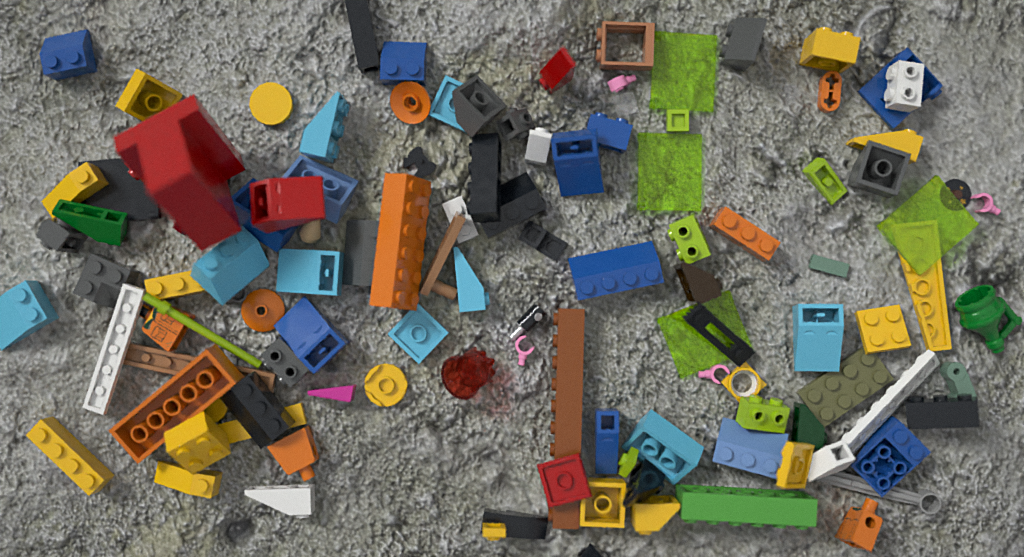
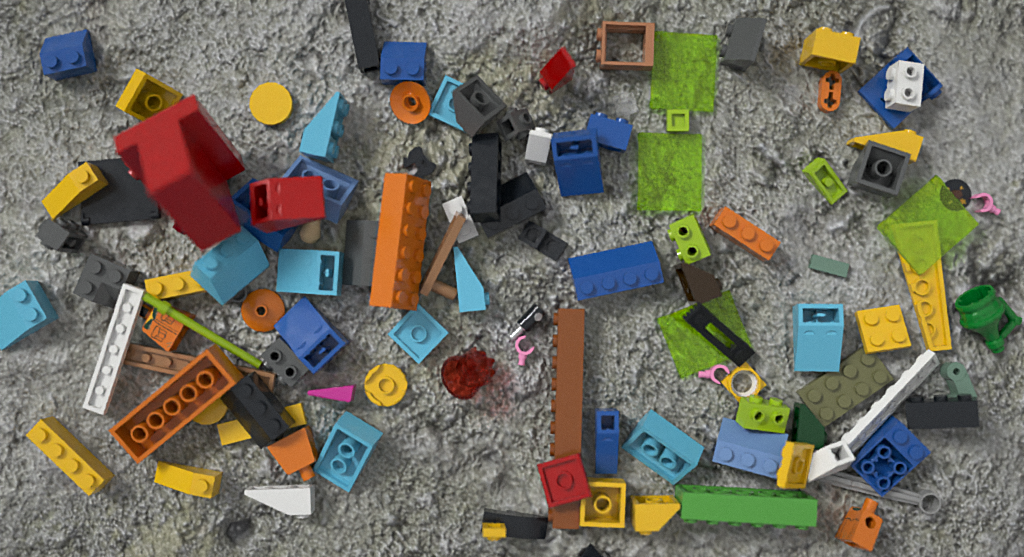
green slope [52,199,128,246] -> none
yellow brick [164,411,231,475] -> none
bright pink piece [607,74,636,92] -> none
lime plate [618,446,639,478] -> none
black slope [622,458,665,508] -> none
none -> medium azure slope [313,411,383,492]

